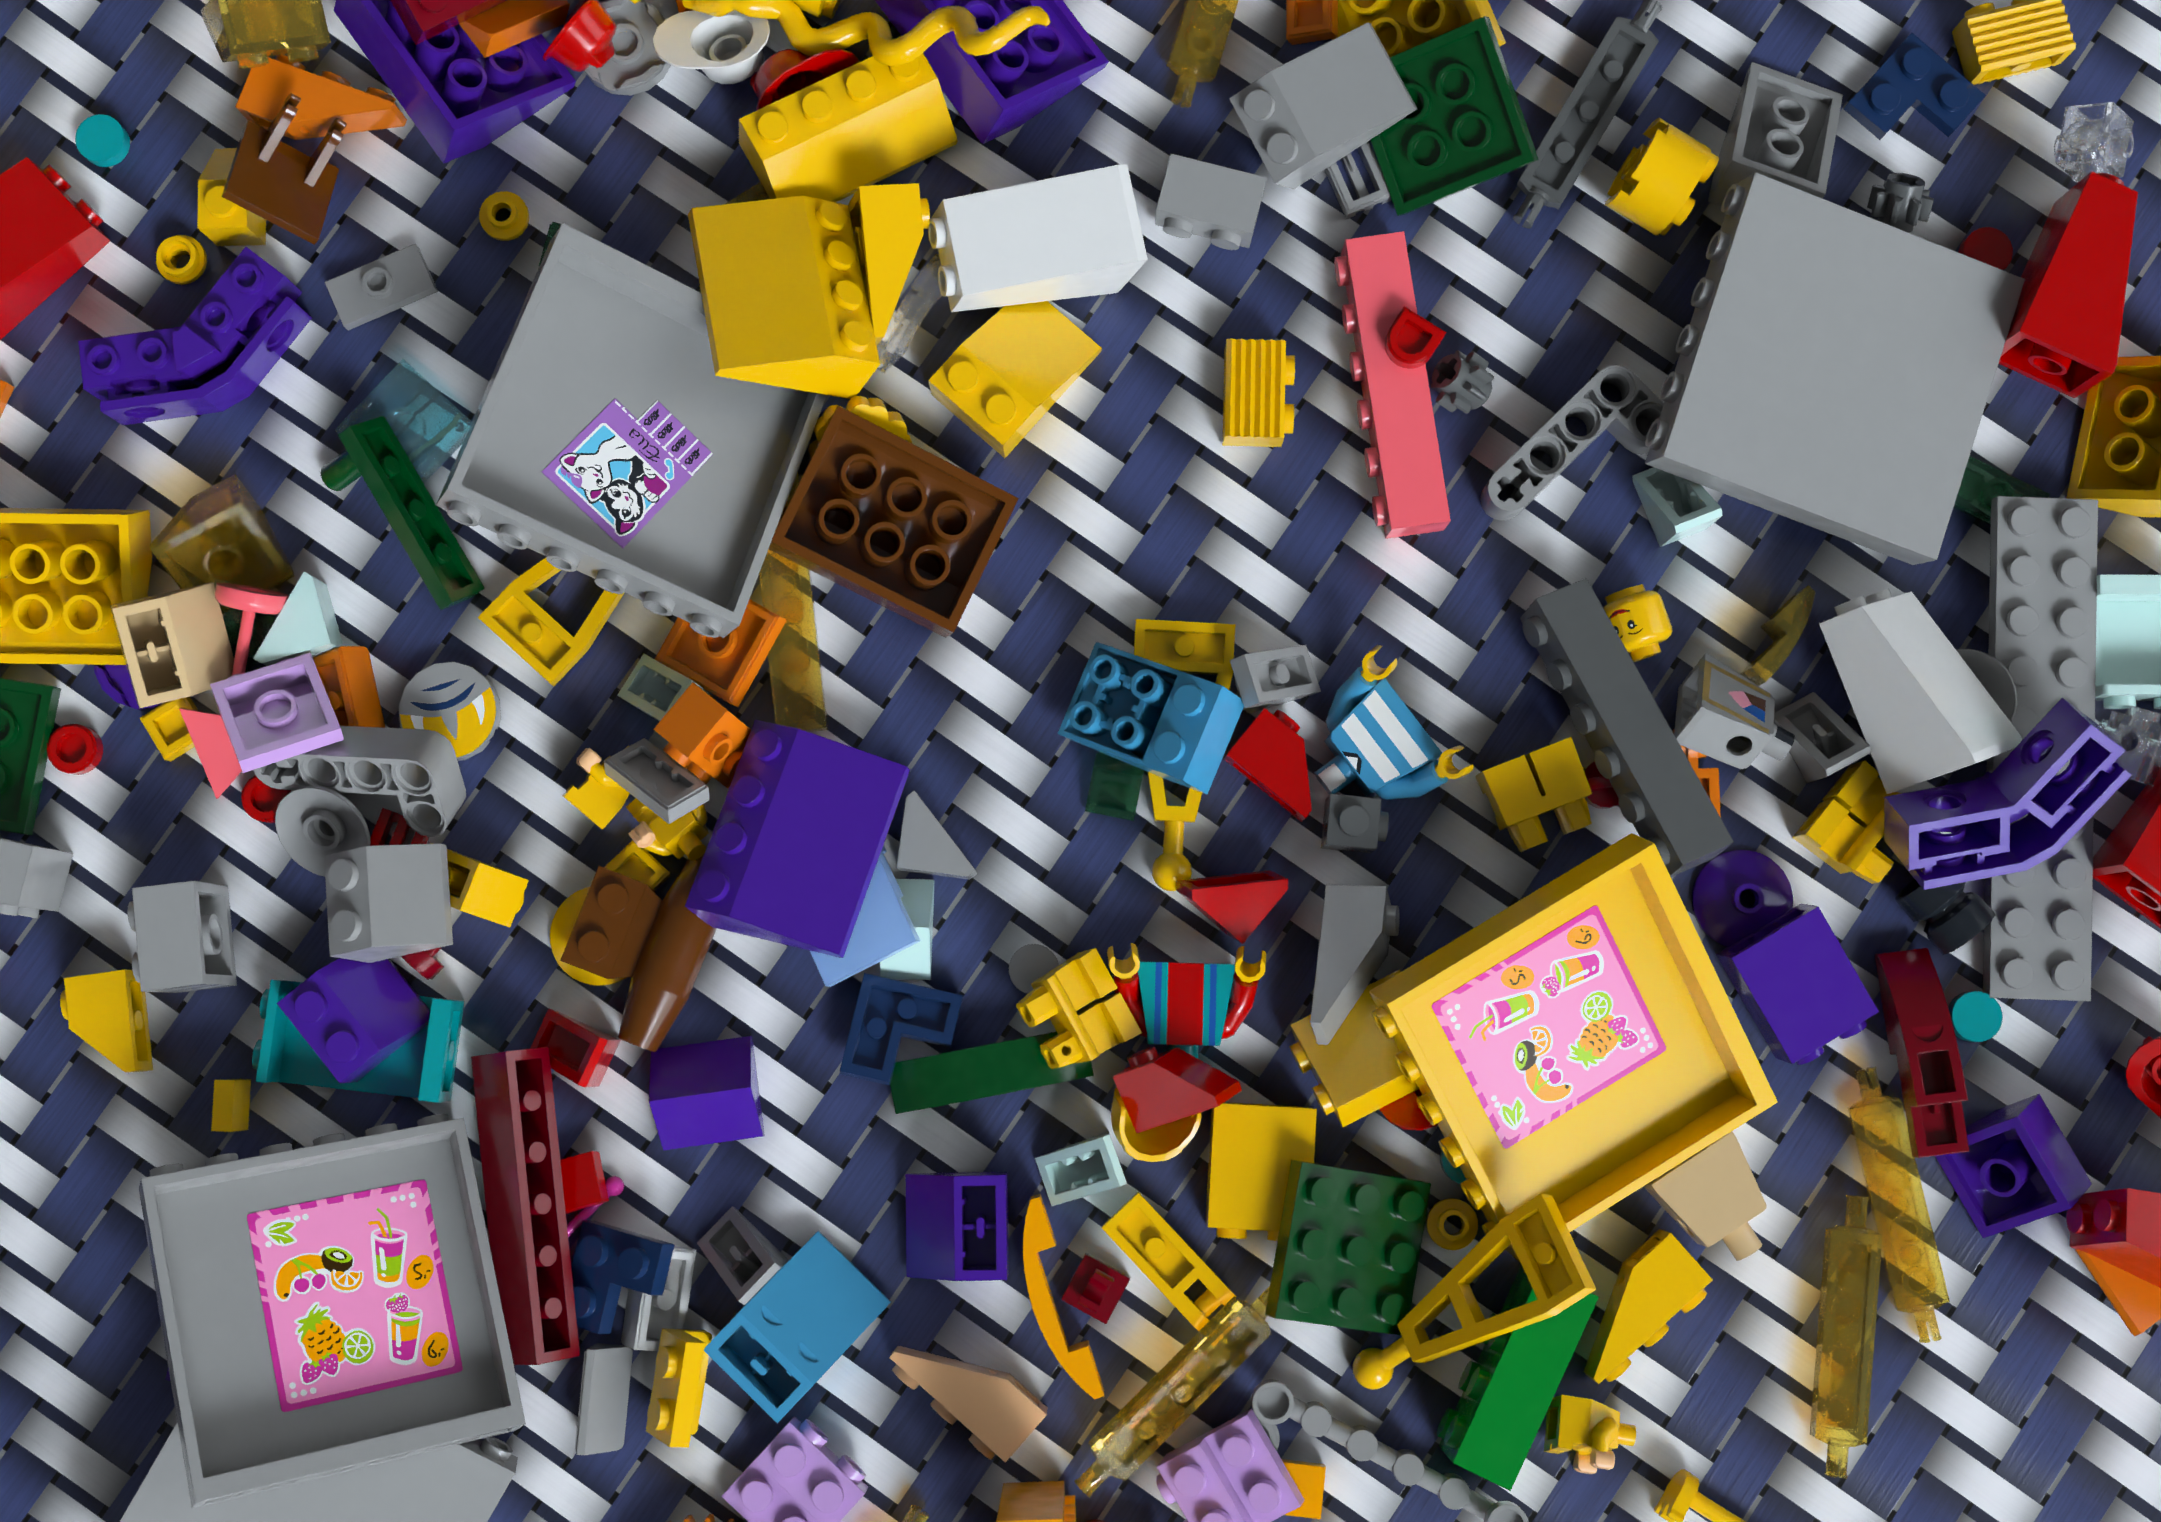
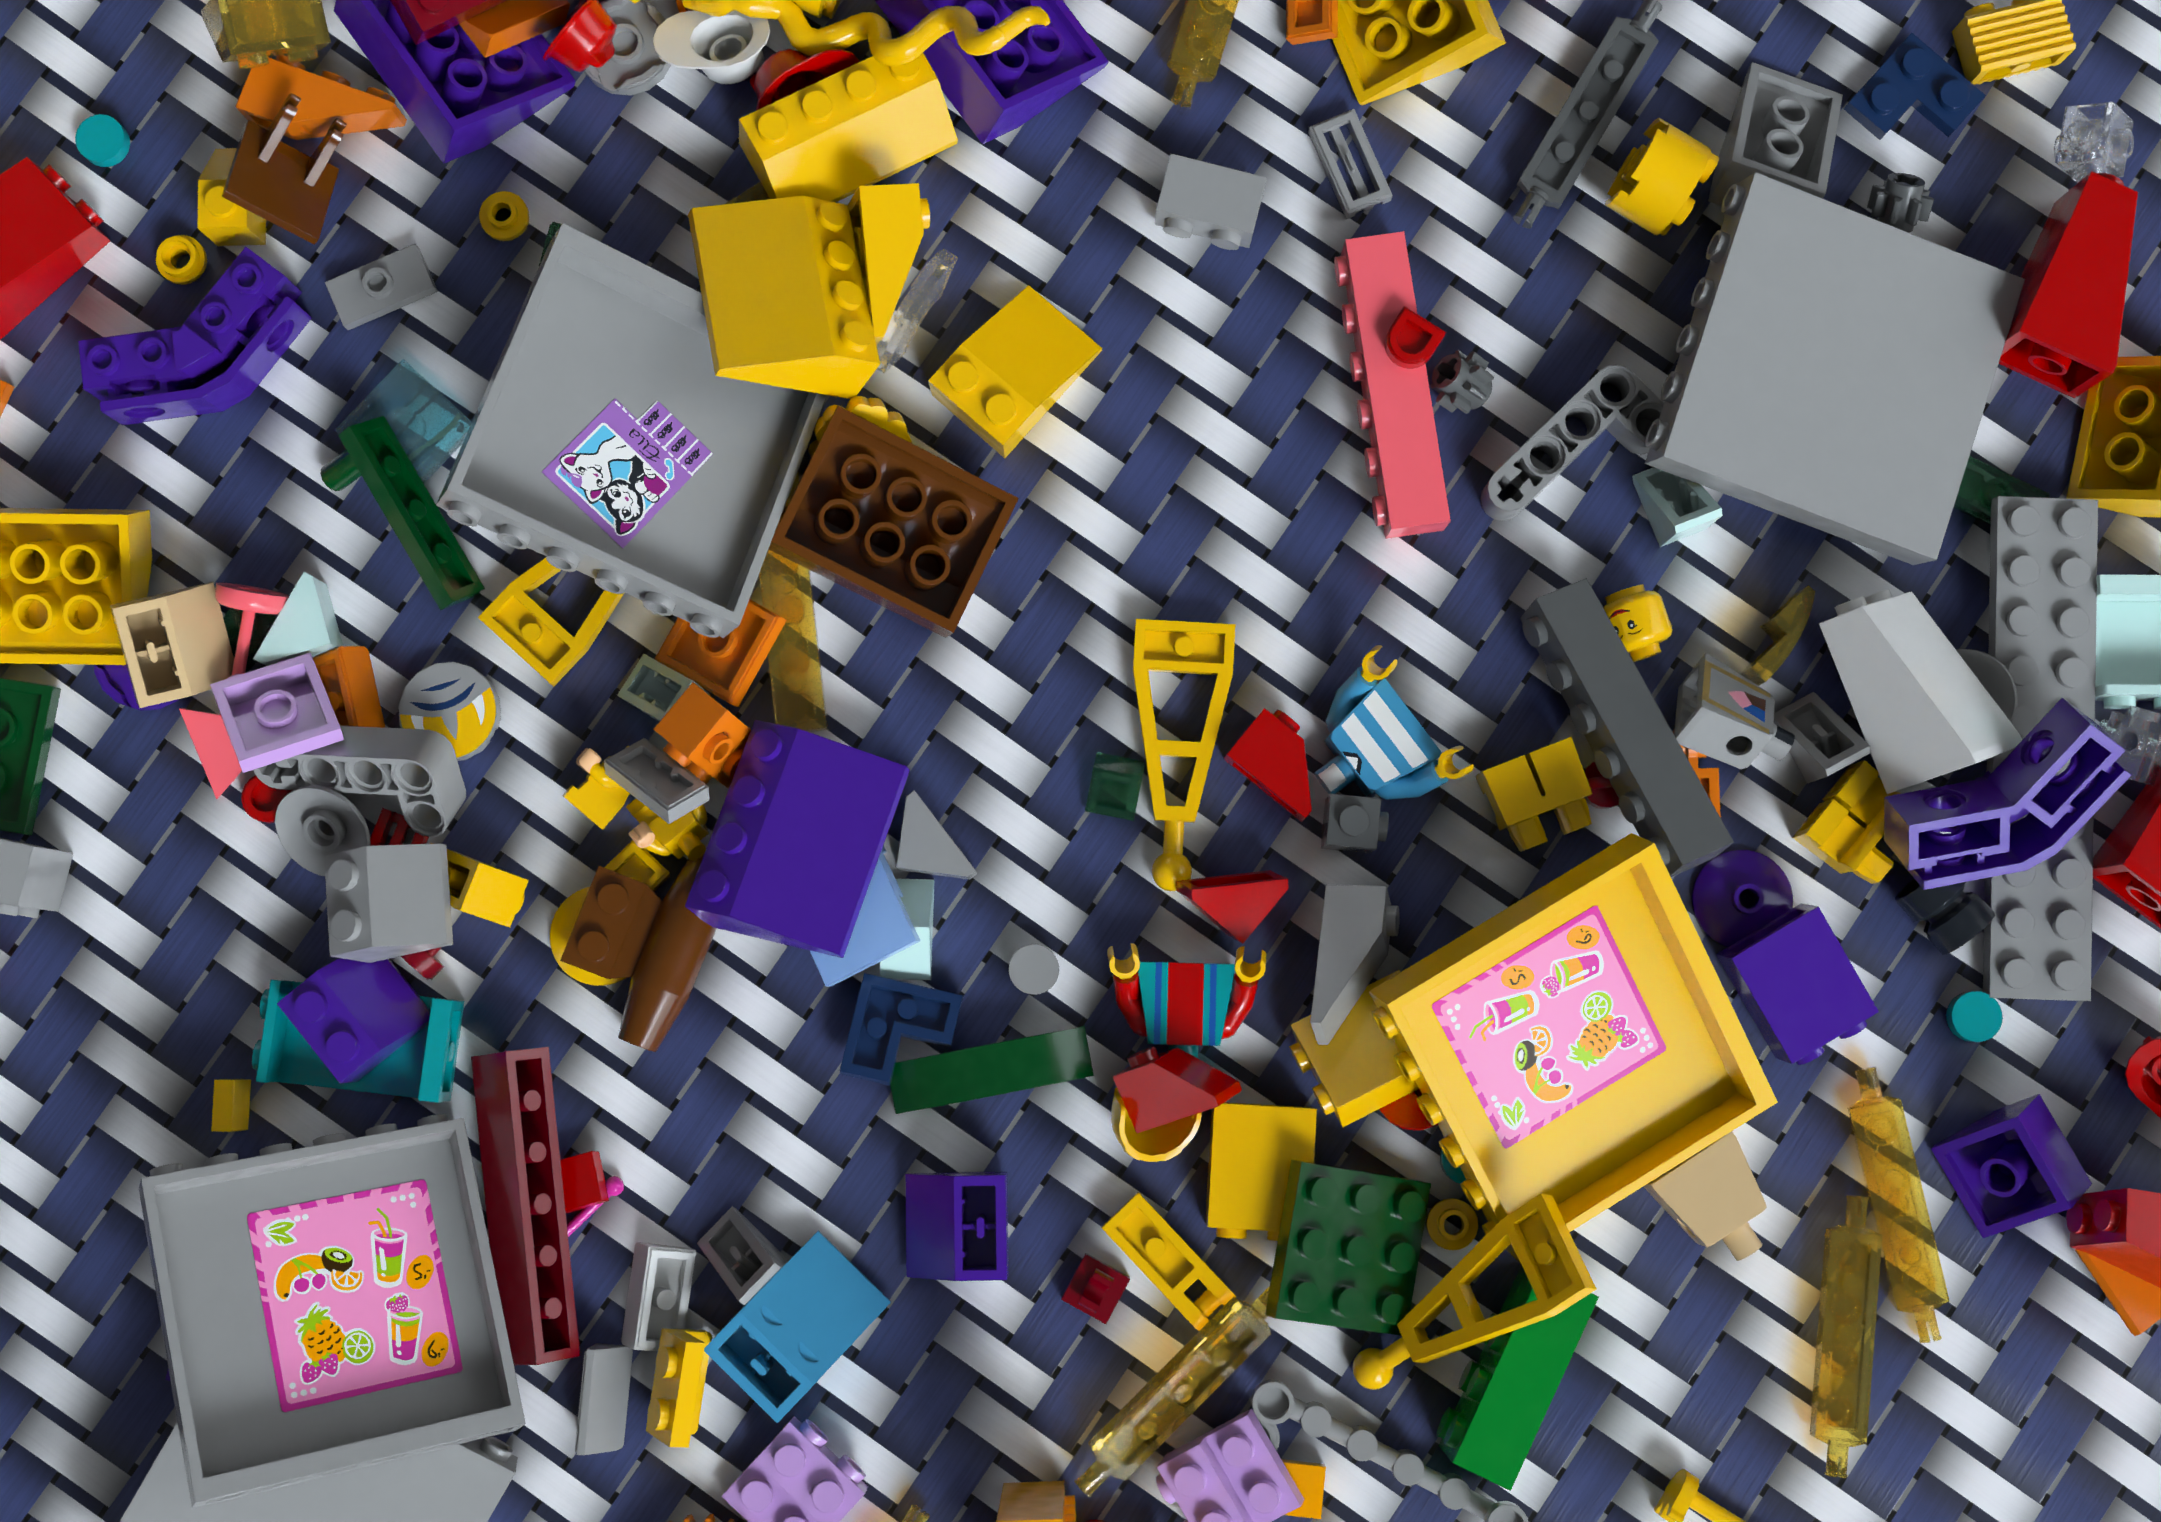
red tile [47,724,103,775] -> none
yellow slope [60,969,153,1072] -> none
light grey brick [127,881,237,993] -> none
yellow tile [140,696,198,762] -> none
clear yellow slope [150,474,295,615] -> none
red slope [530,1008,621,1088] -> none
dark blue plate [571,1220,675,1334] -> none
dark purple slope [649,1036,765,1150] -> none
light nougat slope [889,1346,1048,1463] -> none
white slope [928,164,1148,312] -> none
yellow hips [1016,948,1142,1069] -> none
light orange slope [1023,1193,1104,1399] -> none
light aqua slope [1035,1131,1127,1206] -> none
dark azure slope [1058,642,1244,794] -> none
yellow brick [1222,338,1295,447] -> none
light grey slope [1229,22,1417,189] -> none
light grey slope [1230,645,1321,713] -> none
dark green plate [1371,16,1539,216] -> none
yellow piece [1544,1395,1636,1474] -> none
yellow slope [1584,1229,1713,1384] -> none
dark red slope [1875,948,1970,1158] -> none
red tile [1958,227,2013,270] -> none

